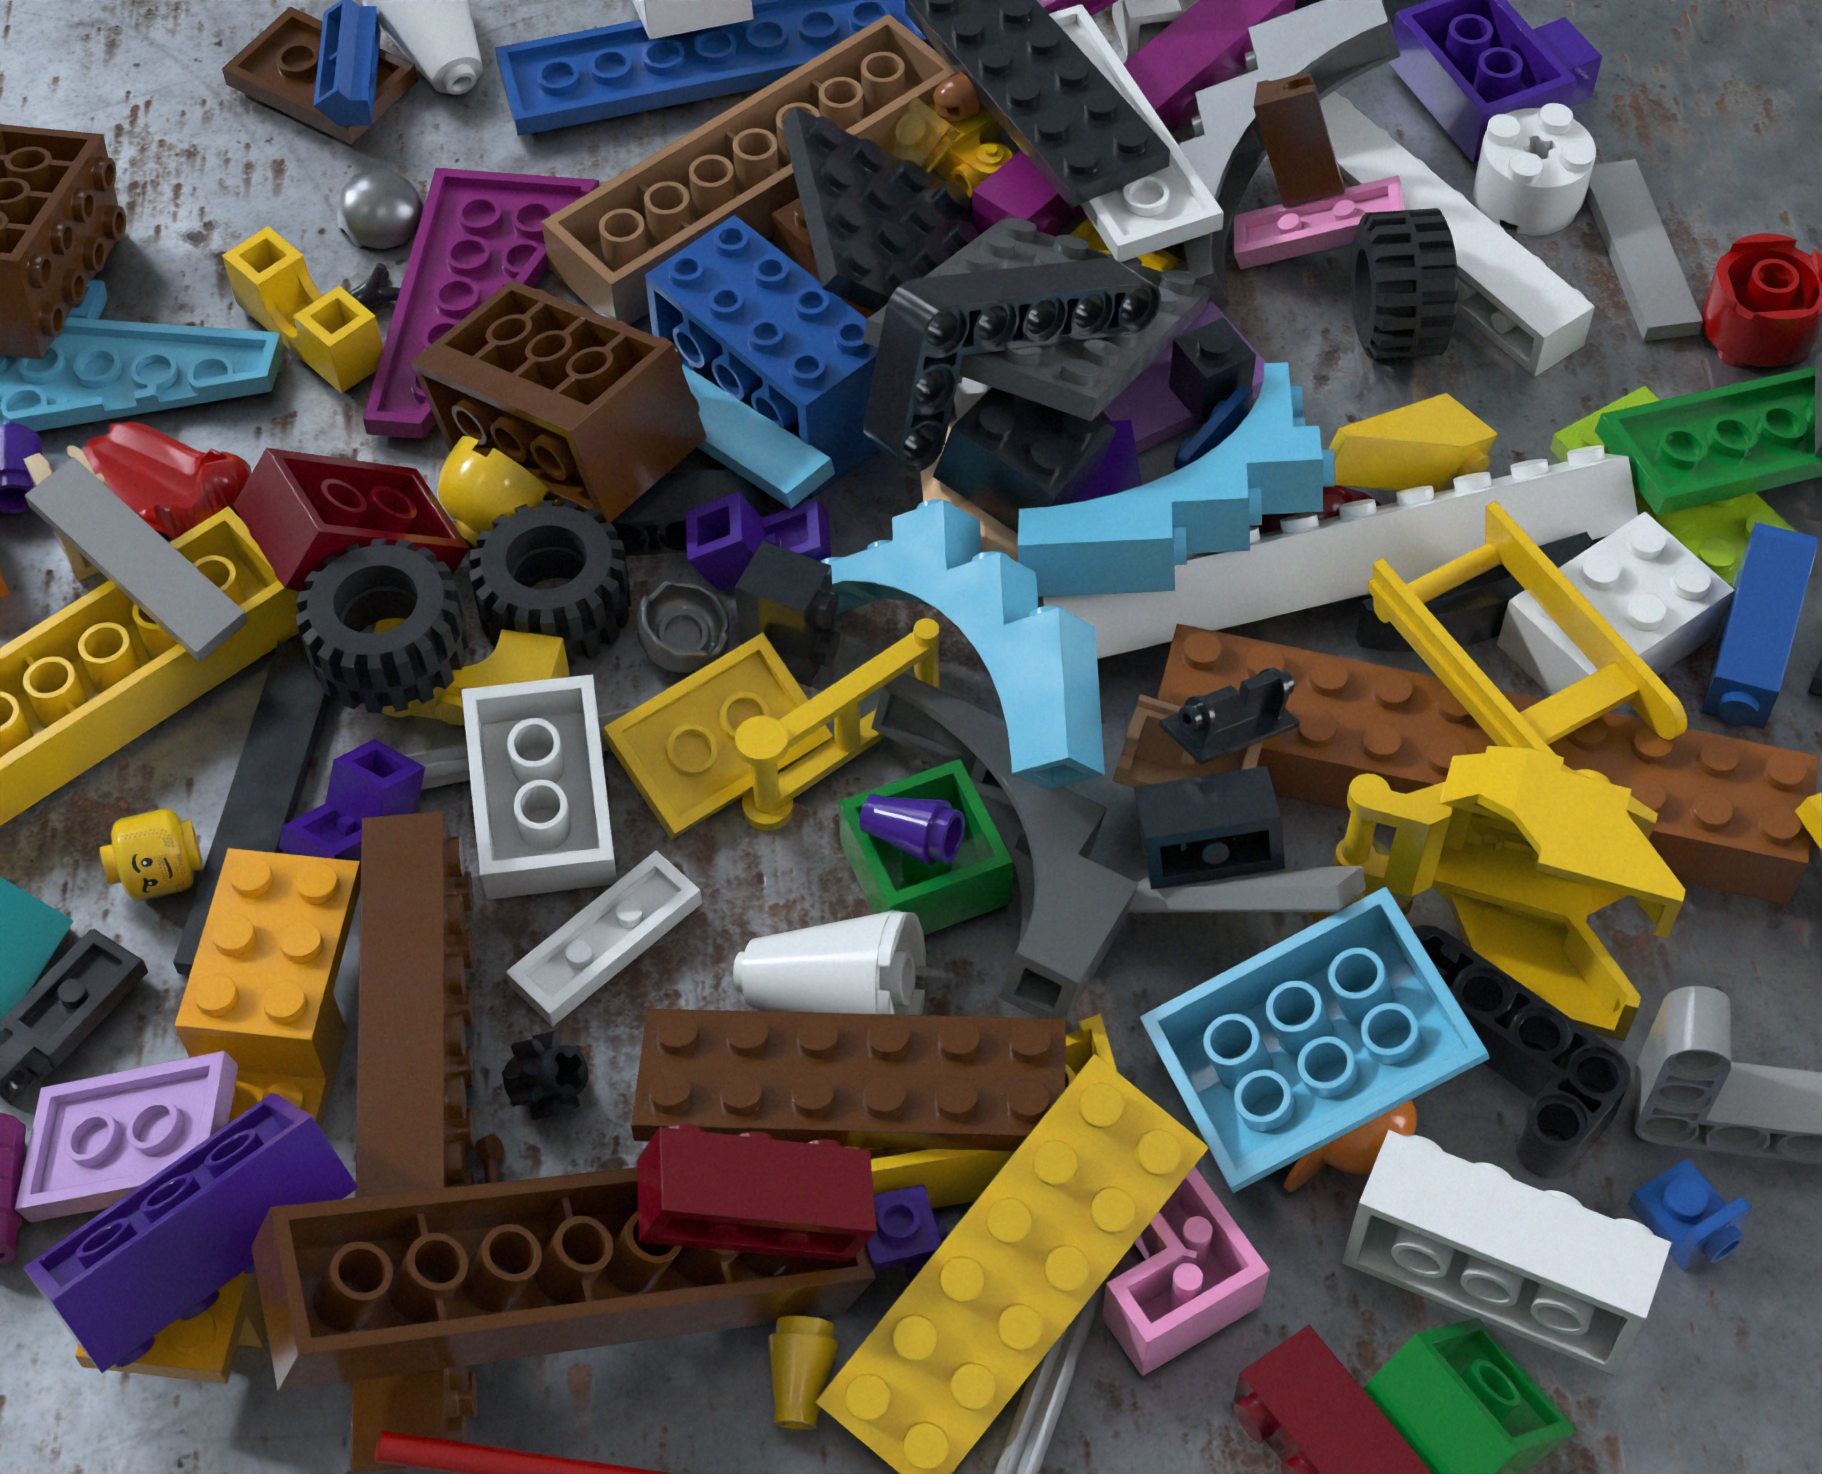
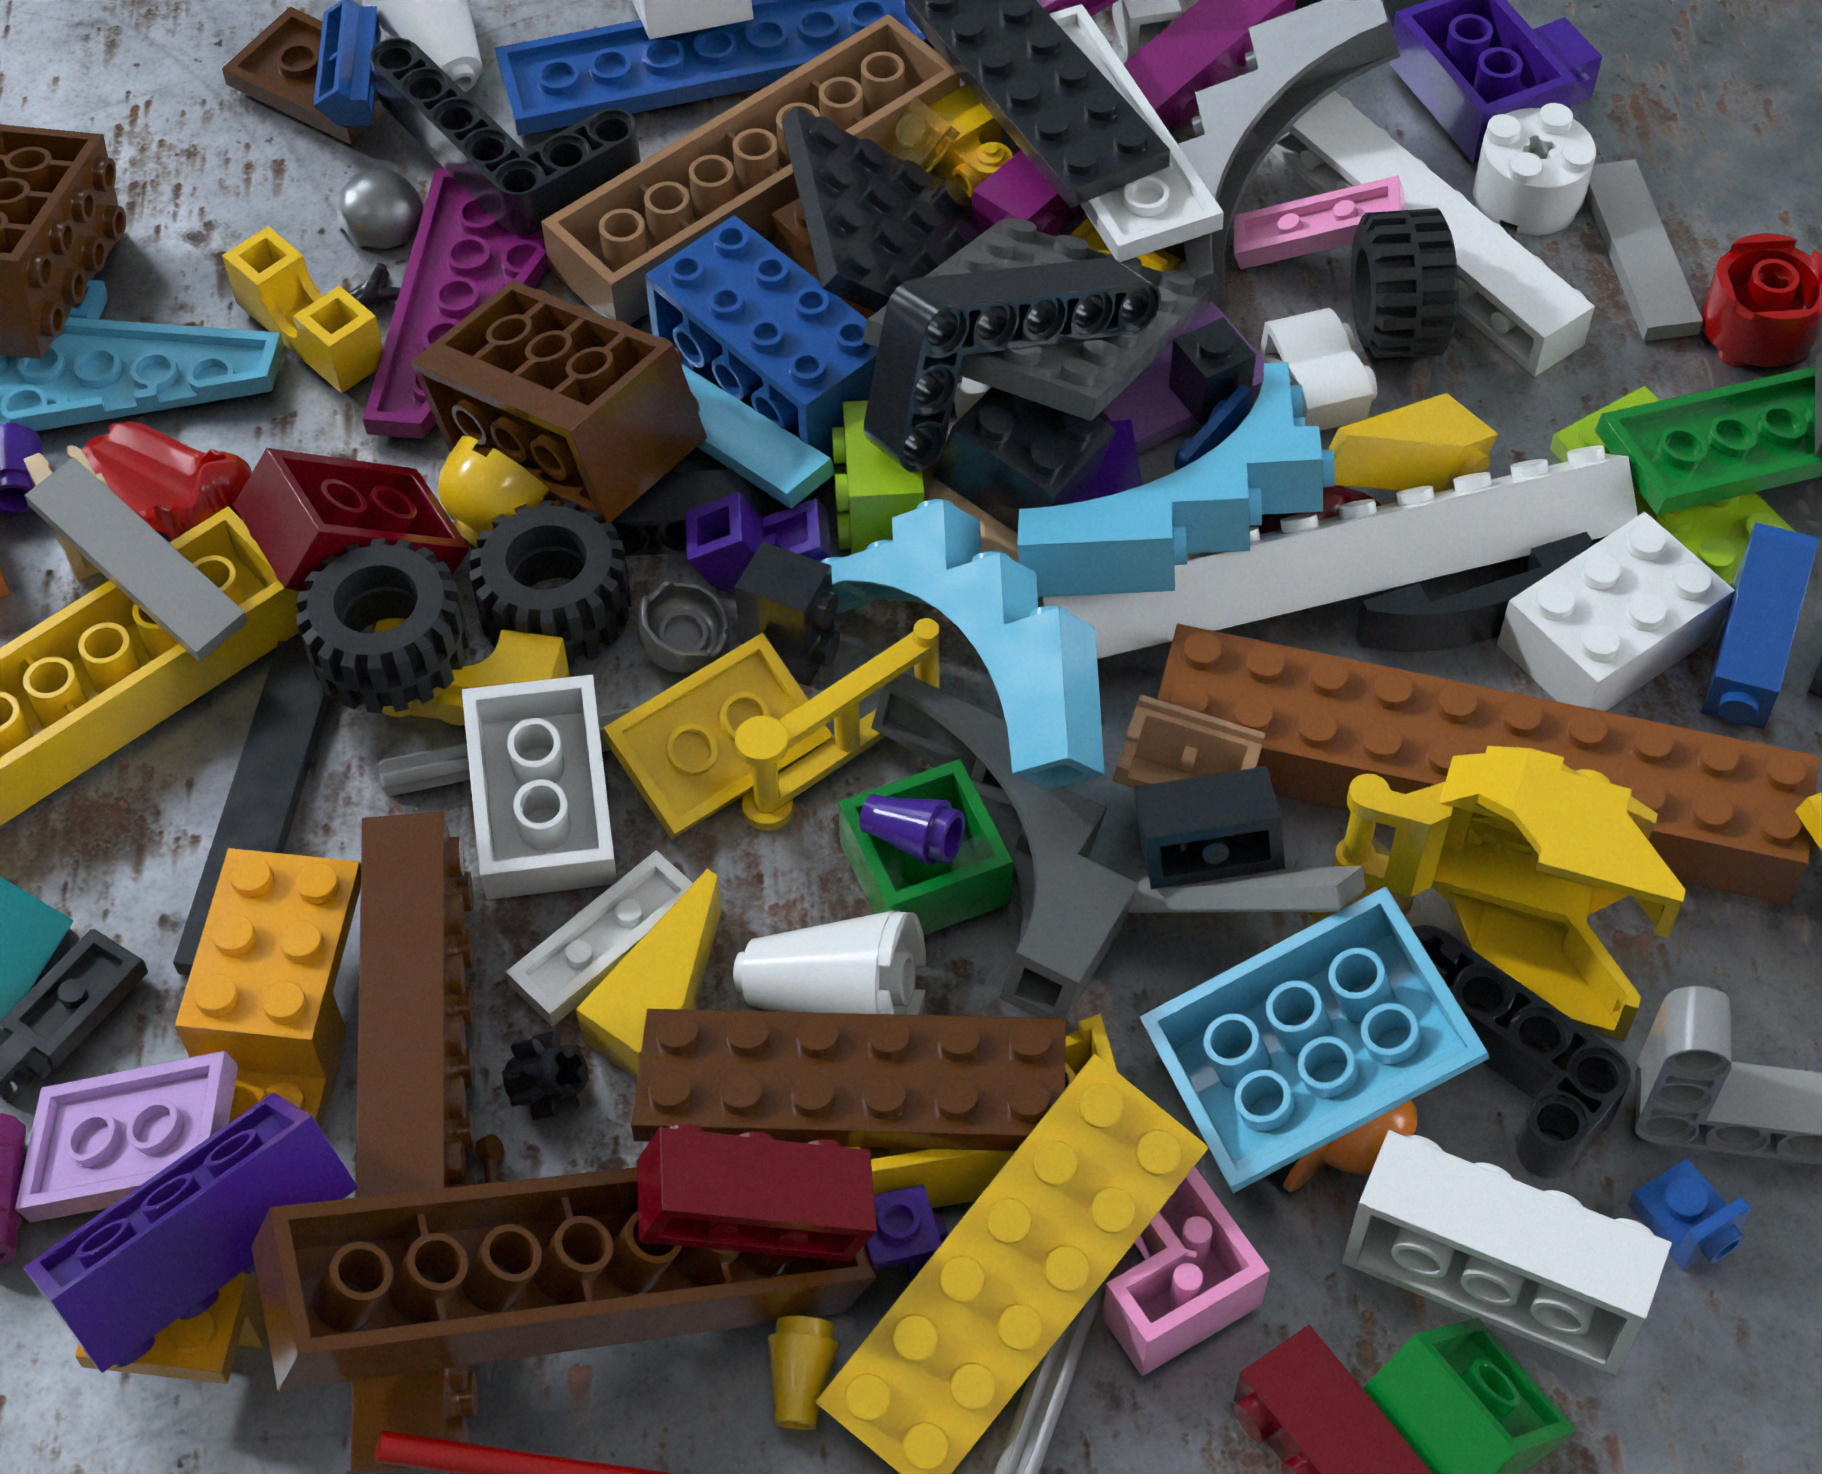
yellow head [100,808,203,901] -> none
dark purple brick [279,739,426,864] -> none
dark orange hinge [933,72,980,123] -> none
black hinge [1159,667,1300,765] -> none
reddish brown hinge [1253,73,1345,208] -> none
yellow piece [1368,501,1687,755] -> none
none -> black beam [370,38,641,235]
none -> yellow slope [576,869,722,1080]
none -> lime brick [832,400,924,555]
none -> white brick [1260,308,1377,431]

